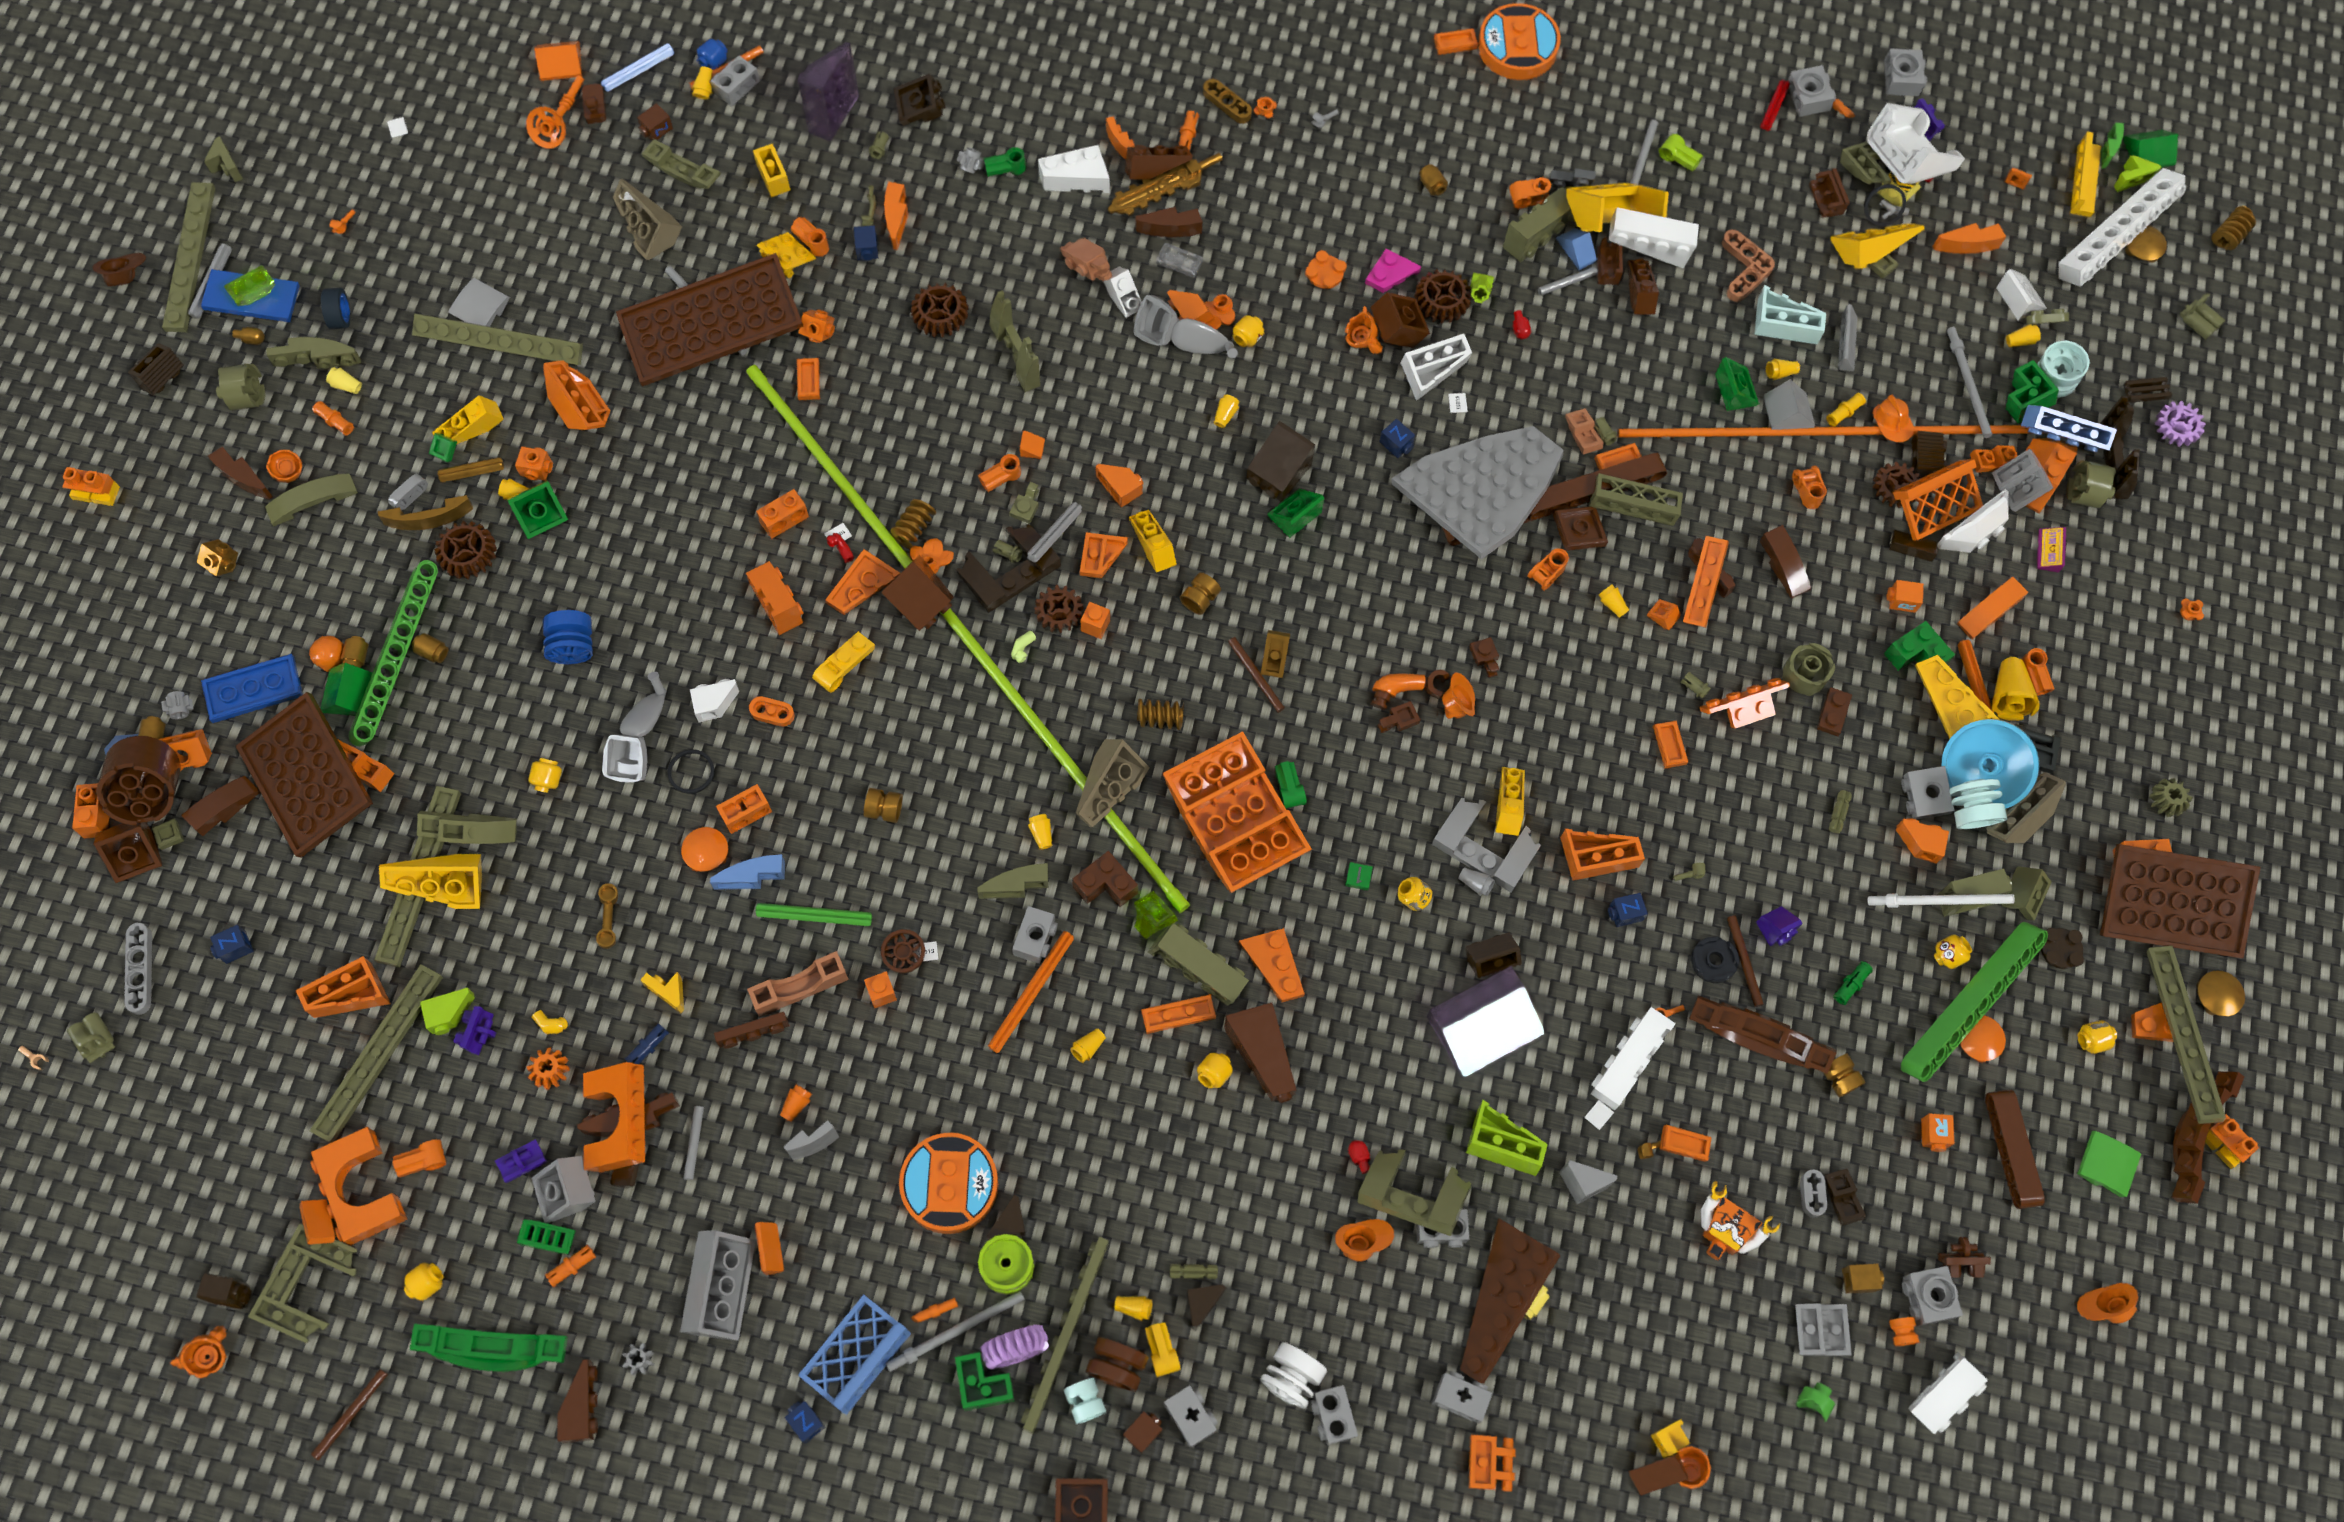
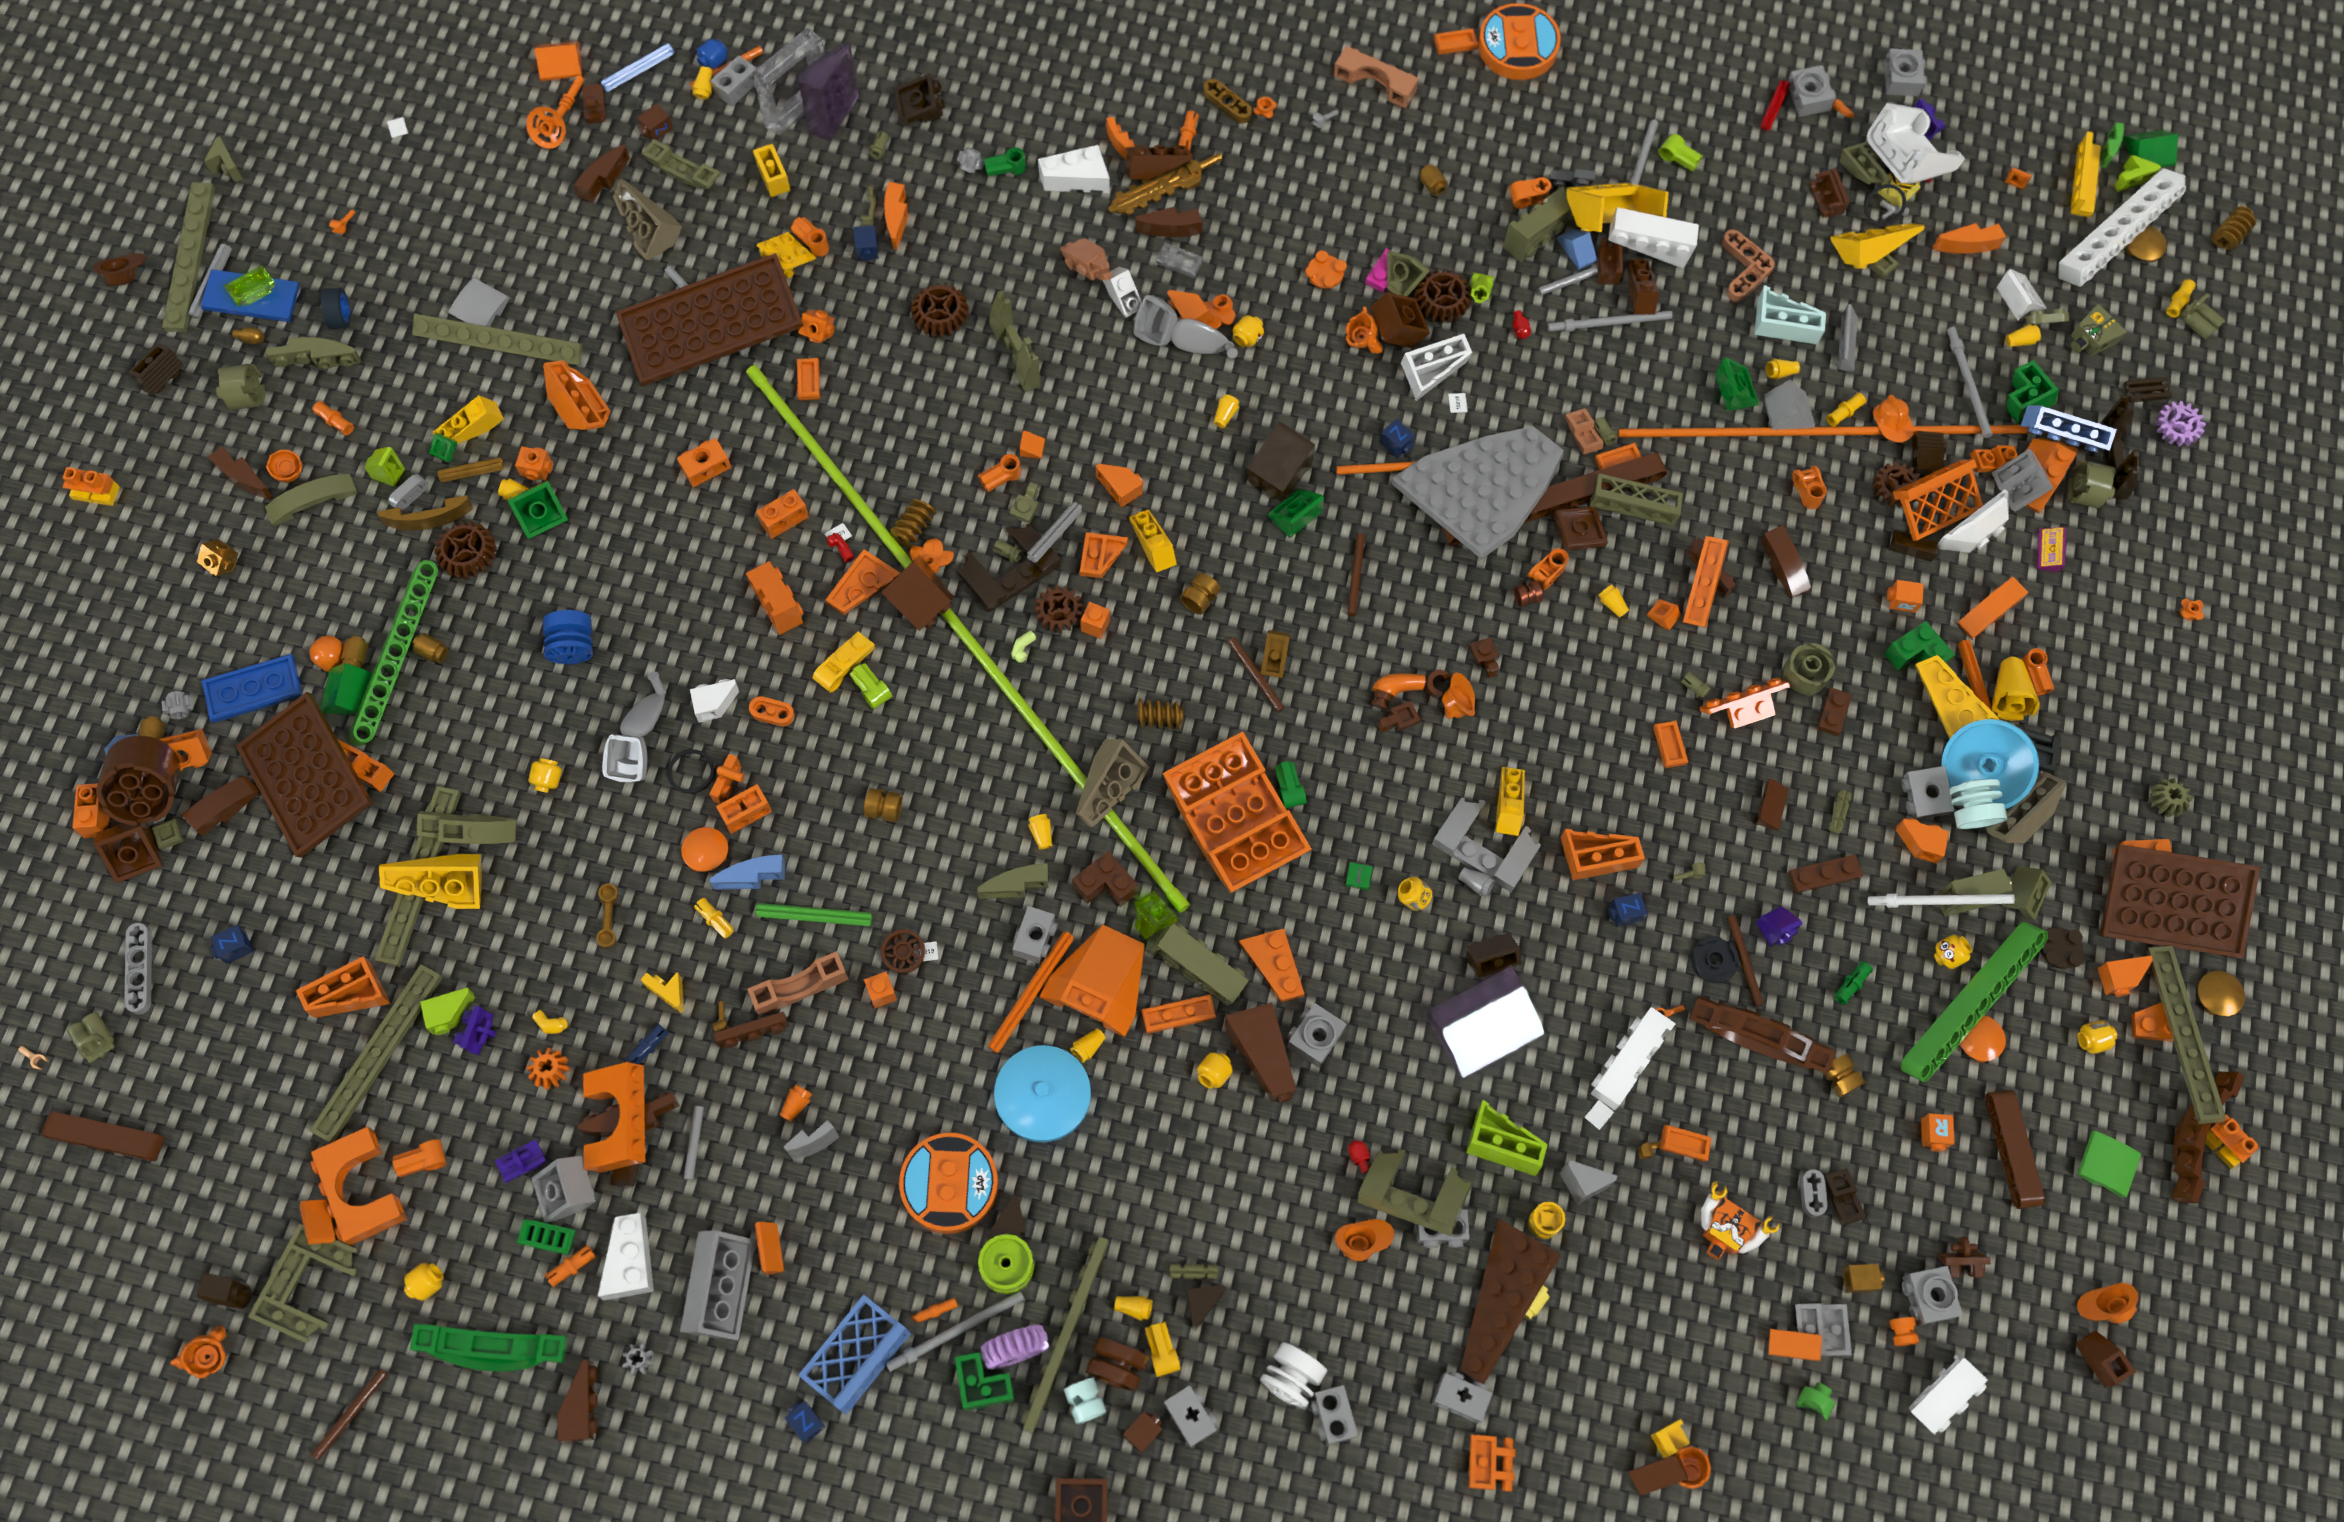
light yellow cone [326,367,362,394] -> none
light aqua wheel [2038,341,2090,398] -> none
none -> reddish brown beam [40,1111,165,1162]
none -> lime slope [365,447,405,487]
none -> reddish brown slope [574,144,630,203]
none -> white wedge [598,1213,654,1301]
none -> orange brick [677,438,731,488]
none -> yellow axle [694,898,734,938]
none -> orange plate [710,754,744,804]
none -> pearl gold hand [713,1001,729,1032]
none -> clear window [753,27,832,136]
none -> lime piece [850,664,893,710]
none -> medium azure dish [994,1045,1091,1142]
none -> orange wedge [1039,924,1145,1038]
none -> light grey brick [1287,1003,1347,1068]
none -> nougat arch [1334,46,1419,108]
none -> orange bar [1336,461,1417,475]
none -> reddish brown bar [1347,534,1365,617]
none -> olive slope [1387,250,1430,296]
none -> copper wheel [1514,581,1543,608]
none -> yellow wheel [1528,1202,1565,1239]
none -> light grey bar [1547,311,1672,332]
none -> reddish brown slope [1756,778,1789,831]
none -> orange tile [1769,1329,1822,1362]
none -> reddish brown plate [1788,855,1863,894]
none -> olive torso [2071,304,2127,356]
none -> reddish brown slope [2074,1331,2136,1388]
none -> orange slope [2097,955,2153,997]
none -> yellow pin [2166,279,2196,318]

